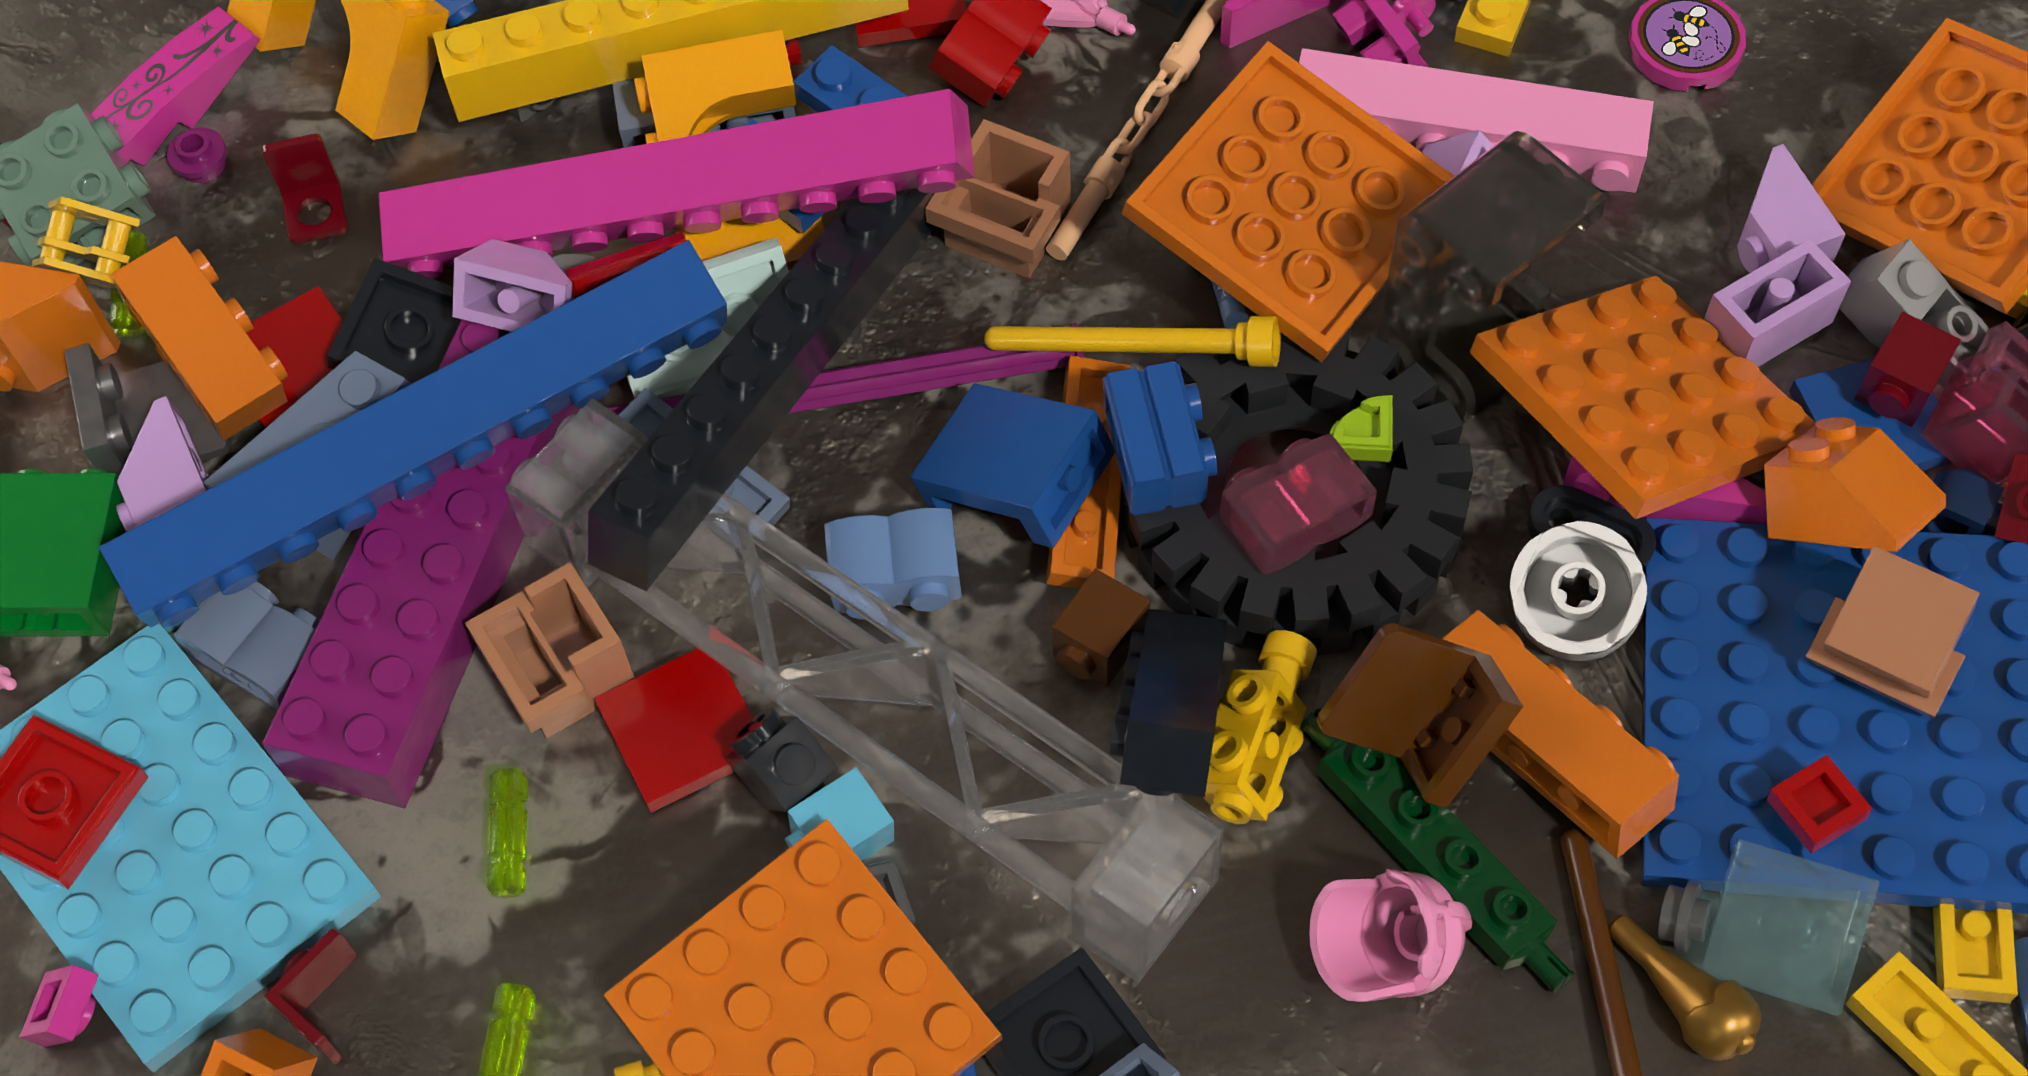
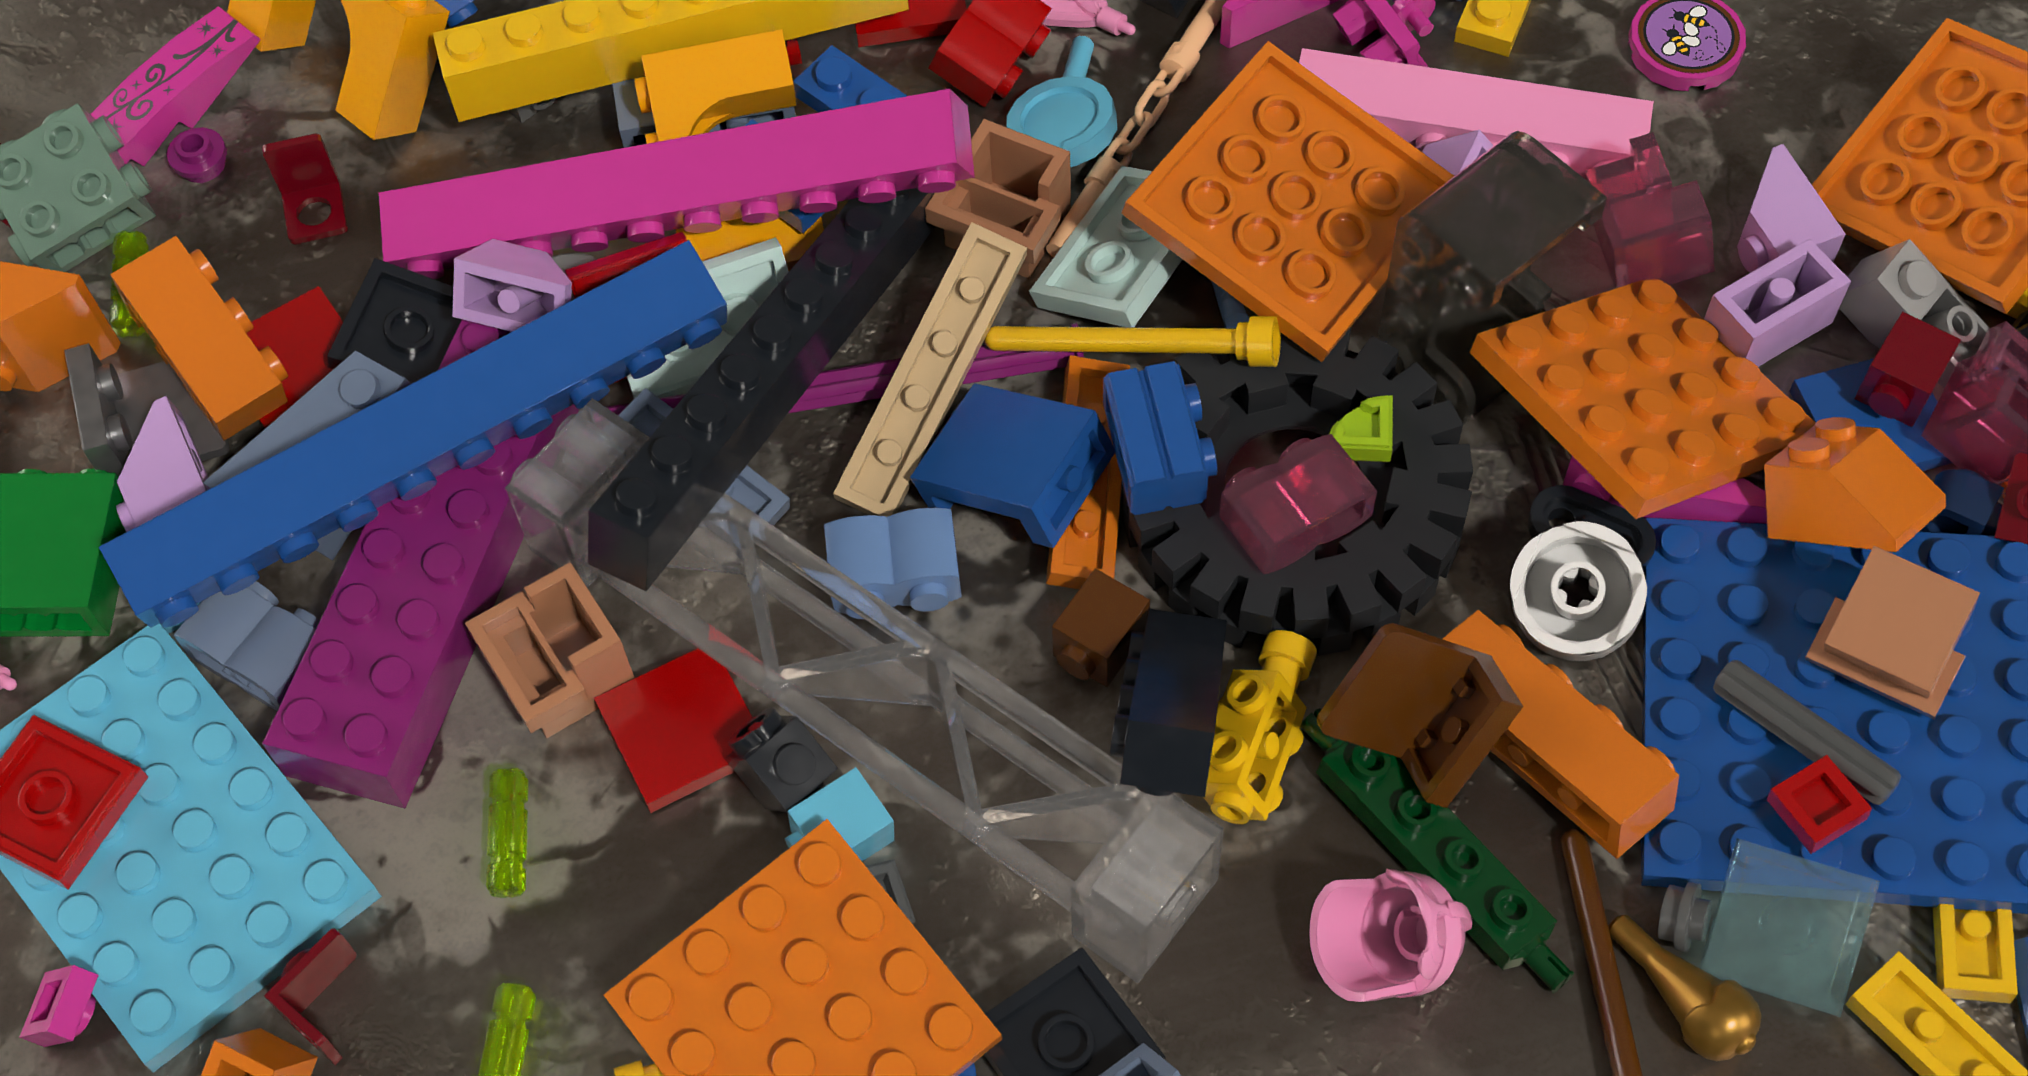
yellow piece [31,196,140,289] -> none
none -> tan plate [833,222,1027,517]
none -> medium azure piece [1006,36,1117,167]
none -> light aqua plate [1029,166,1182,327]
none -> clear pink plate [1585,132,1715,289]
none -> dark grey axle [1713,660,1901,805]

